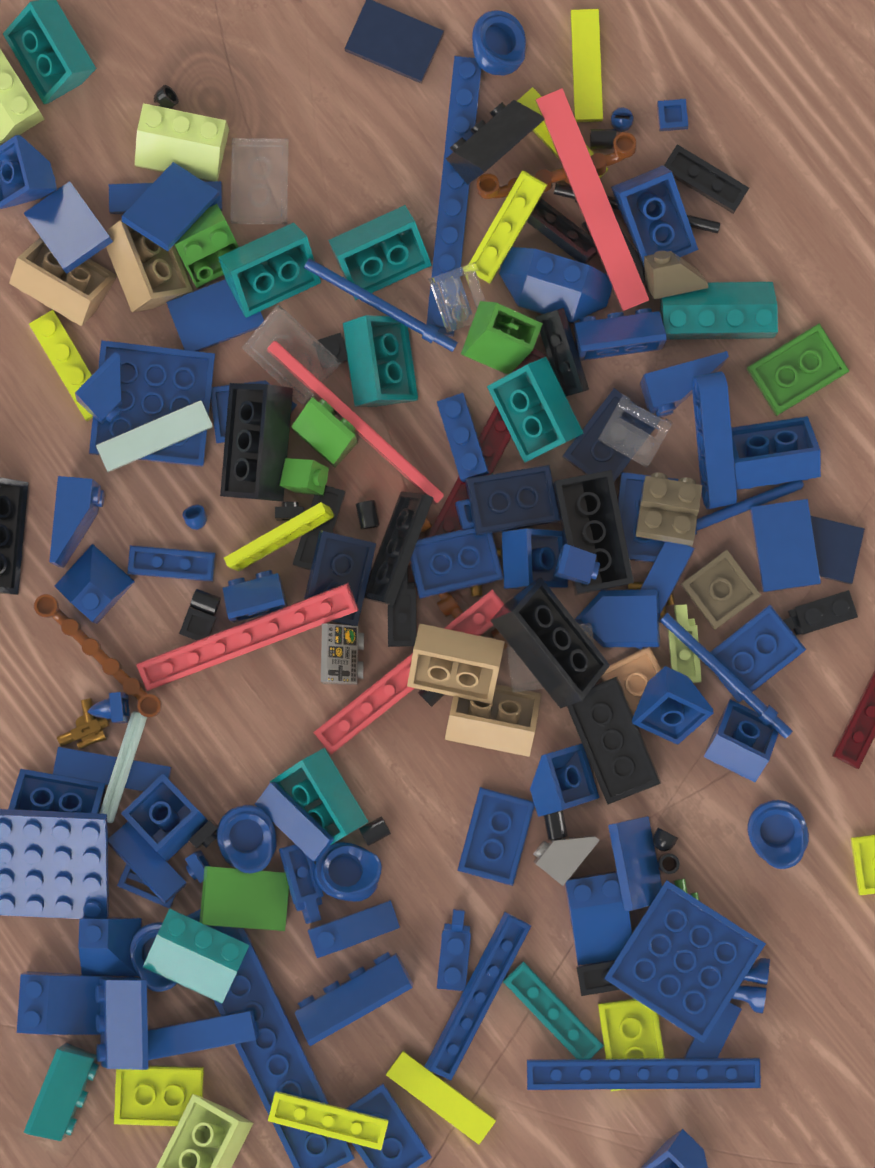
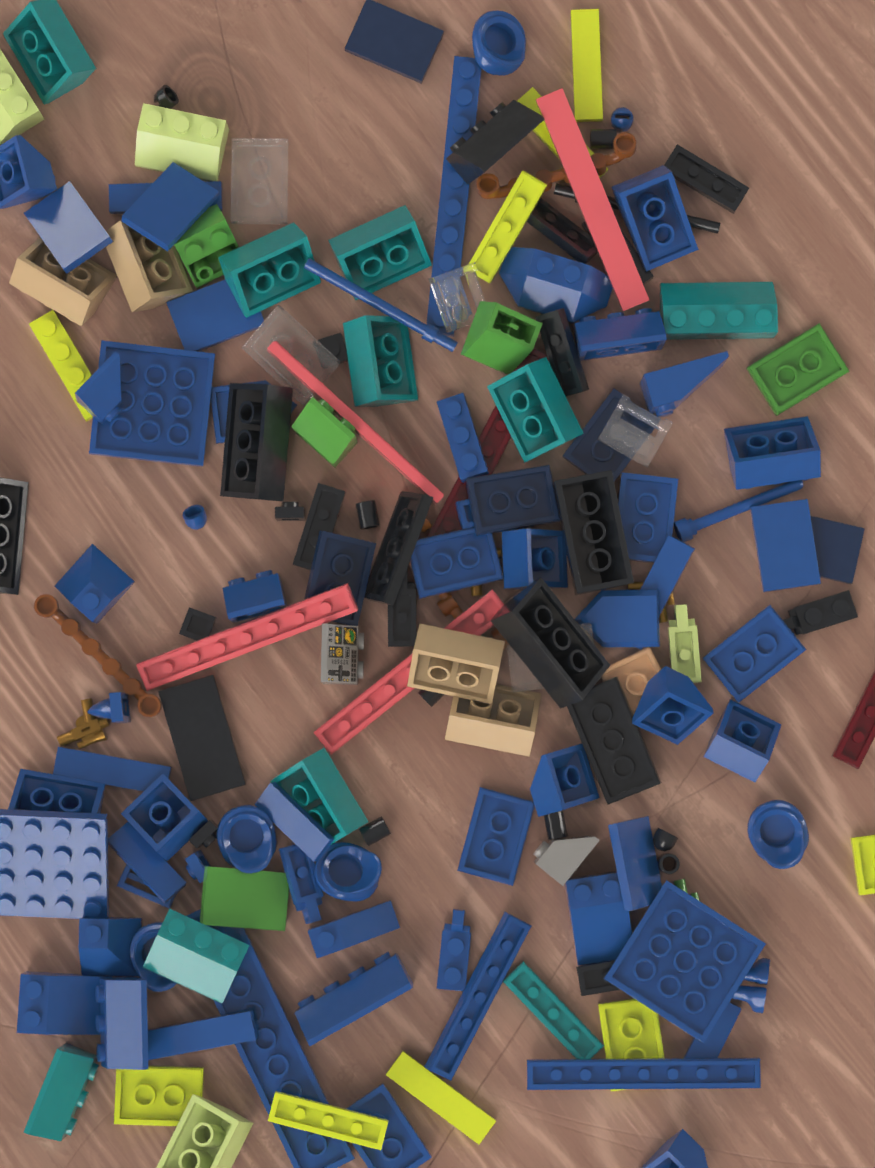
blue slope [49,476,105,568] -> none
light aqua tile [96,400,213,472] -> none
light aqua axle [99,711,147,823] -> none
blue tile [127,545,216,582] -> none
black hinge [190,589,221,616] -> none
neon yellow tile [224,502,334,572] -> none
bright green brick [280,458,329,495] -> none
blue slope [554,544,600,585] -> none
dark tan plate [636,473,702,546] -> none
dark tan slope [644,251,708,299] -> none
blue plate [657,99,688,132] -> none
blue bar [659,613,793,739] -> none
dark tan plate [680,550,761,630] -> none
blue beam [692,371,737,510] -> none
none -> black tile [158,675,246,801]

